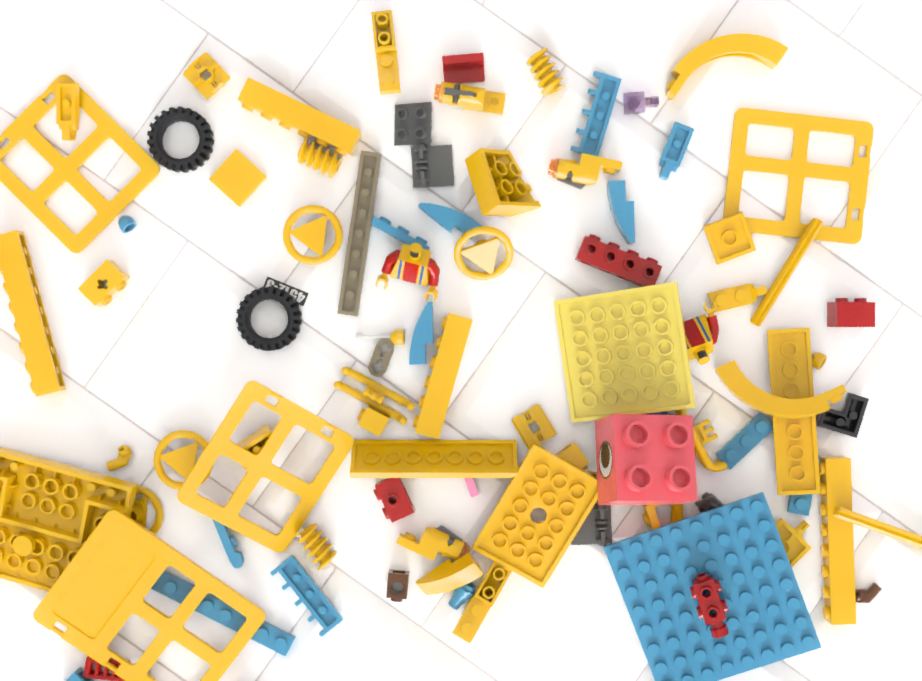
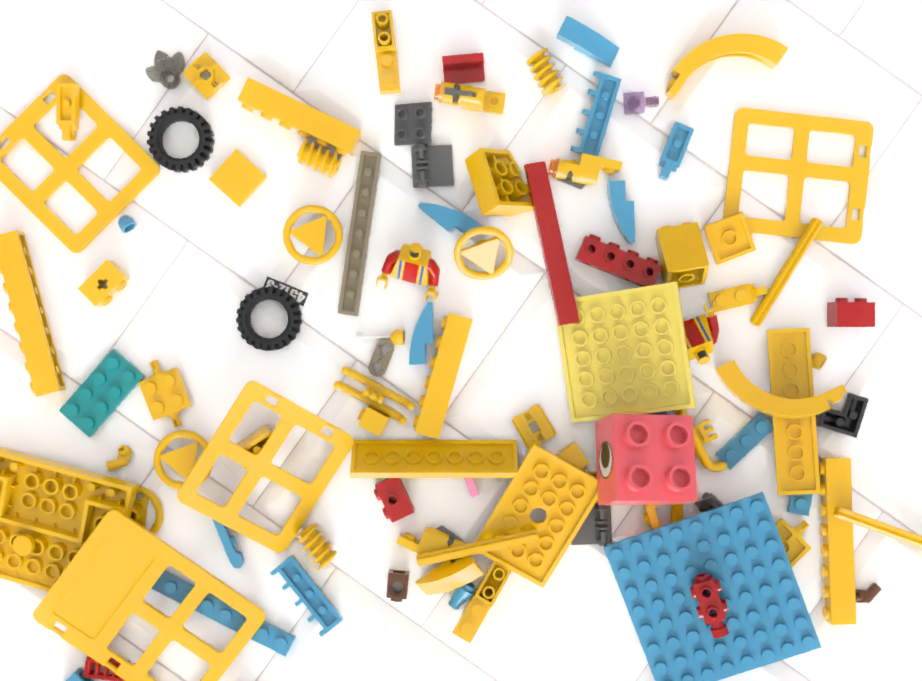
dark azure plate [371,216,430,250] -> none
none -> teal plate [59,349,145,438]
none -> yellow plate [138,360,193,428]
none -> clear smoke plate [145,50,185,89]
none -> yellow axle [416,529,539,566]
none -> red tile [524,161,580,326]
none -> dark azure slope [556,16,620,67]
none -> yellow slope [655,222,709,288]

